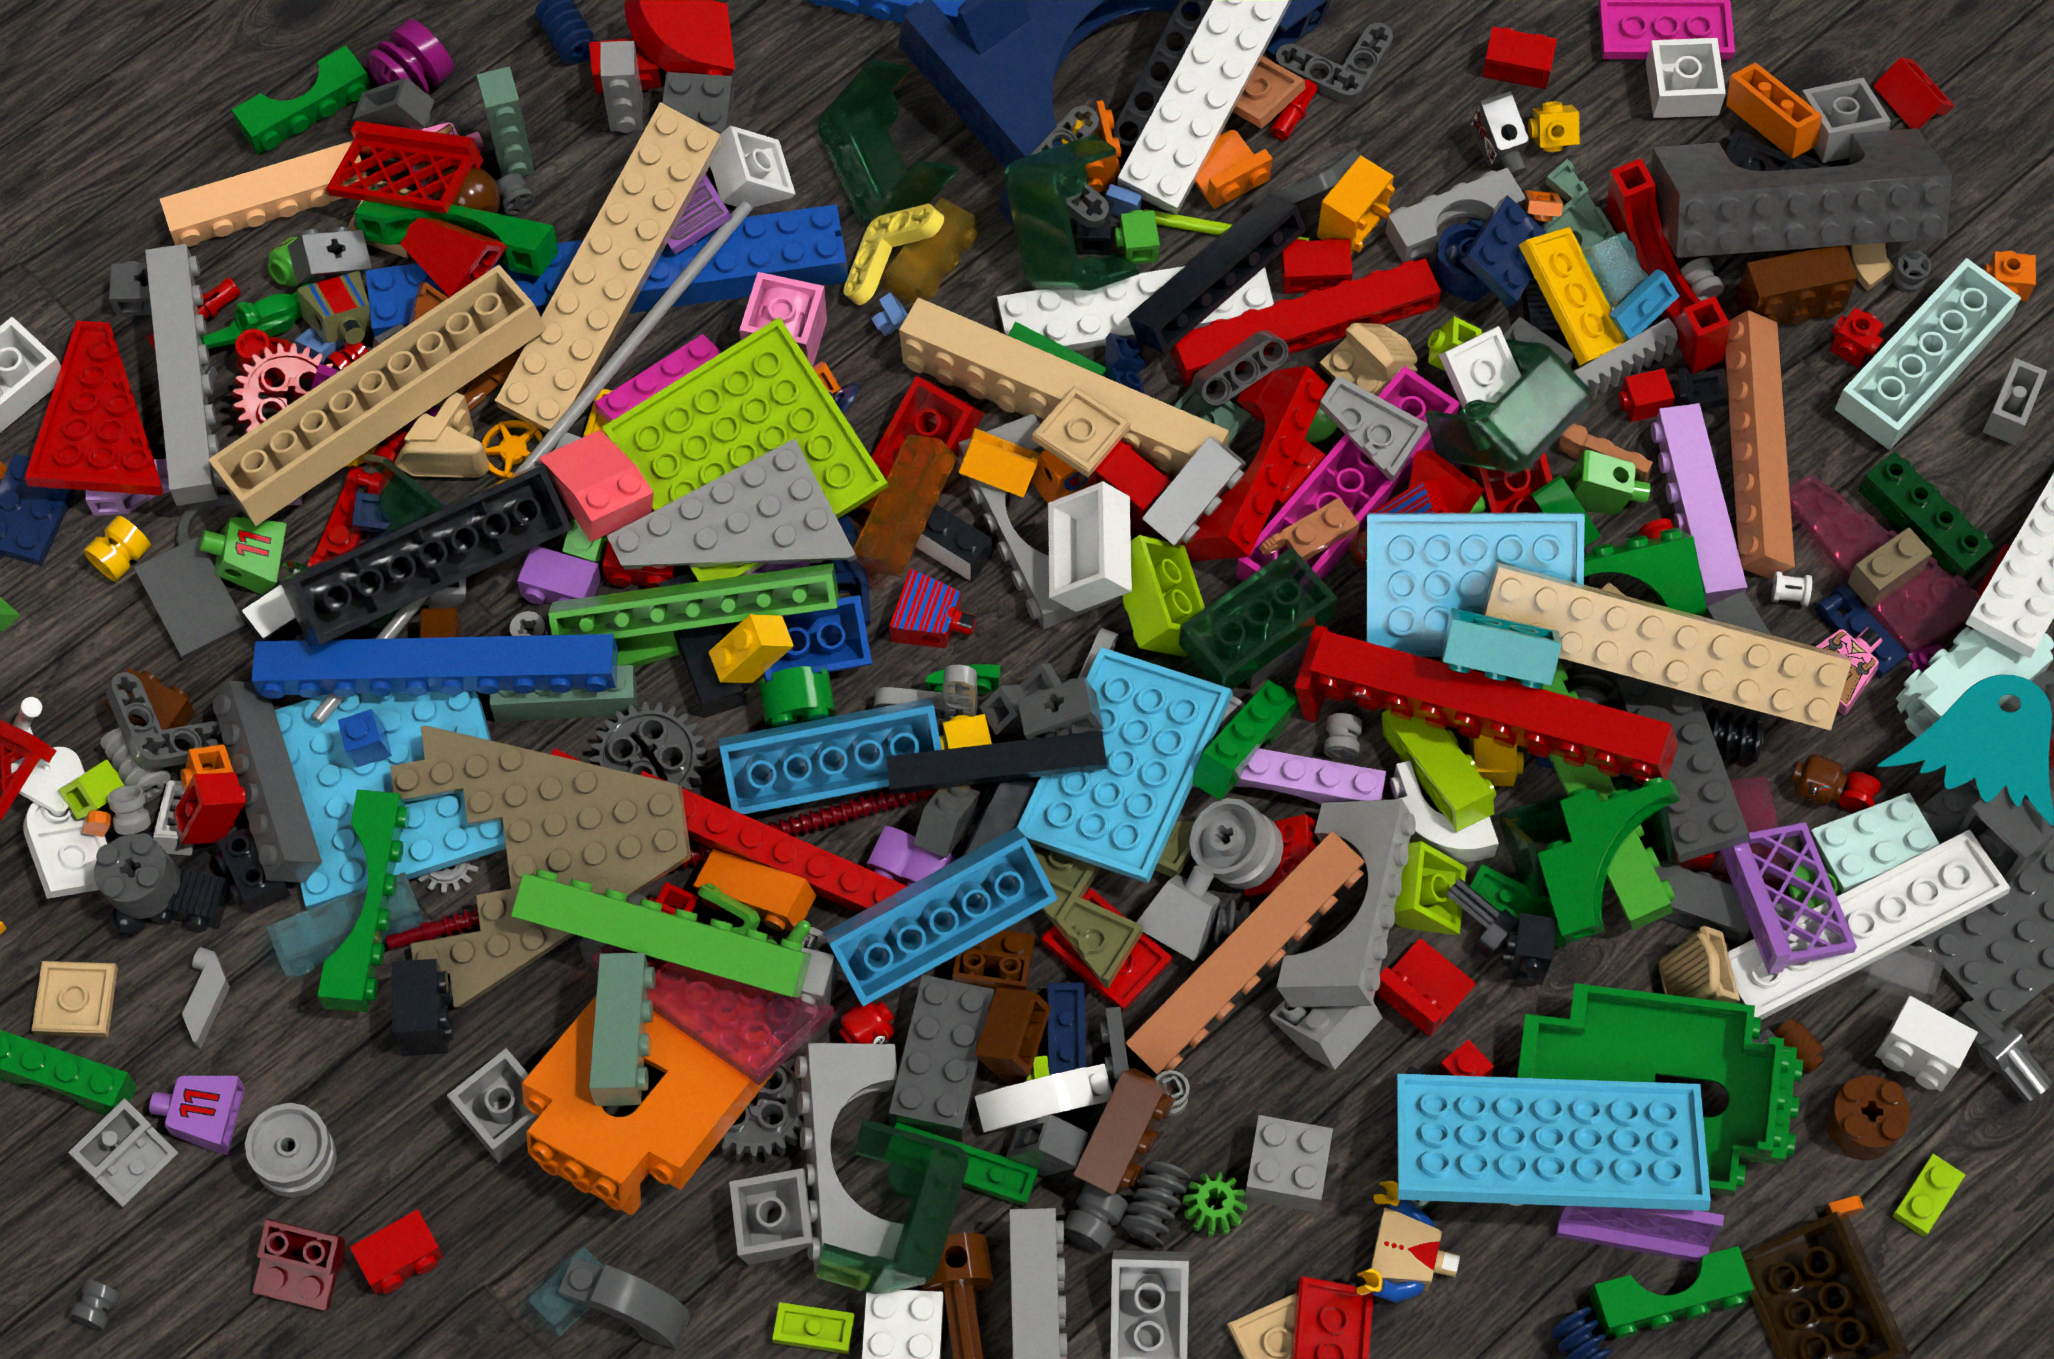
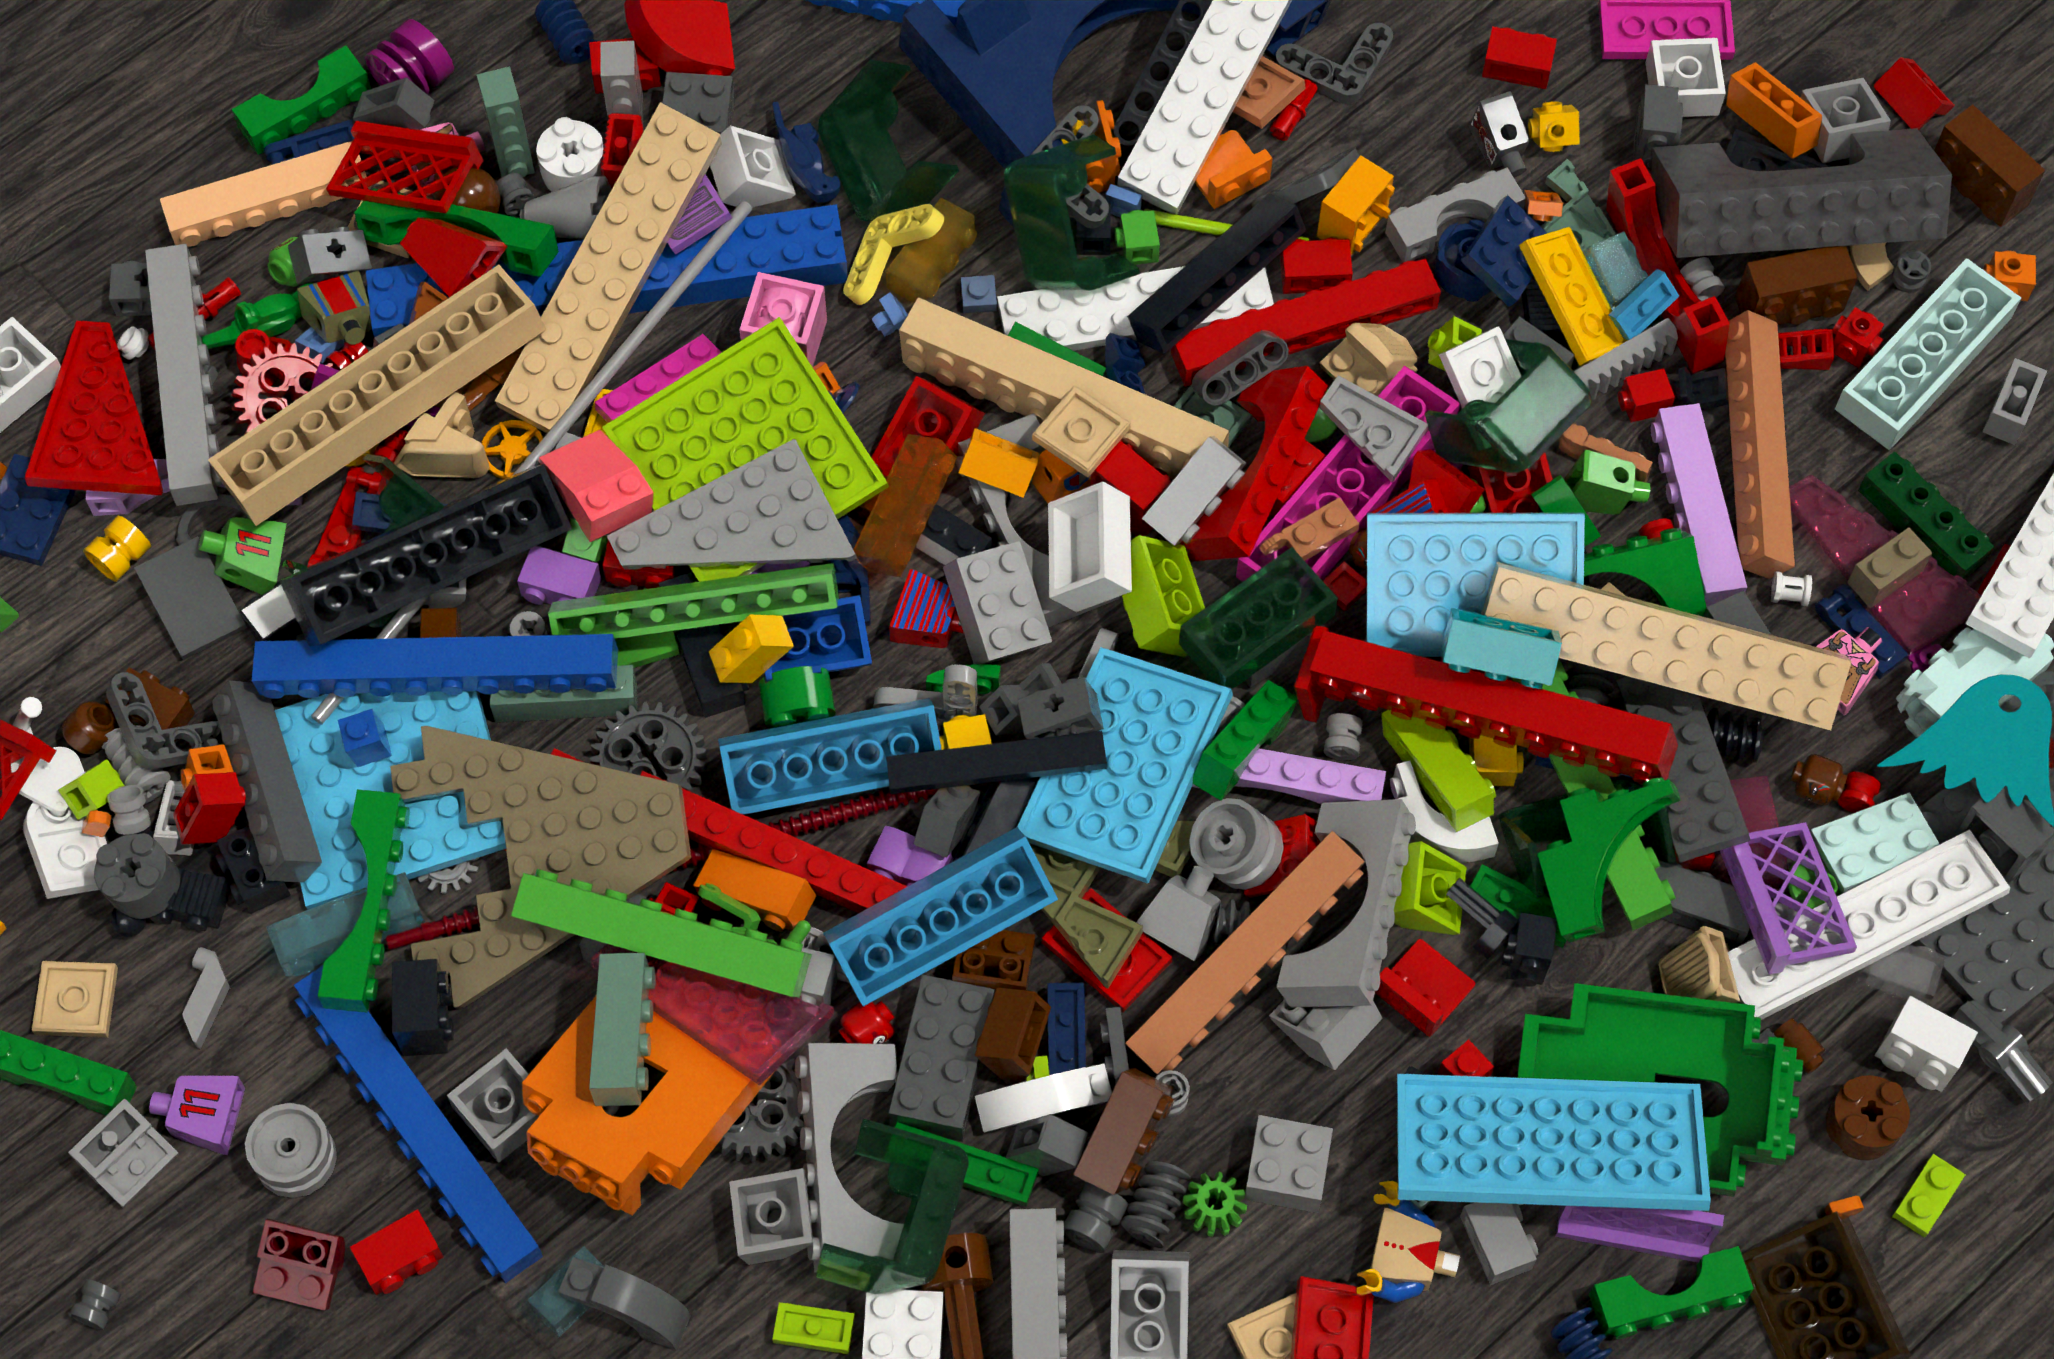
none -> reddish brown head [62,701,117,754]
none -> white plate [117,326,149,360]
none -> dark blue plate [264,119,361,165]
none -> blue brick [294,965,543,1283]
none -> light grey cone [520,176,612,240]
none -> white brick [536,117,604,192]
none -> red brick [601,113,644,189]
none -> dark blue animal [772,102,840,202]
none -> light grey brick [943,541,1052,664]
none -> sand blue plate [961,275,997,313]
none -> red plate [1319,561,1367,611]
none -> light grey brick [1460,1202,1538,1285]
none -> dark grey brick [1633,84,1683,169]
none -> red slope [1778,329,1834,370]
none -> reddish brown piece [1934,104,2045,227]

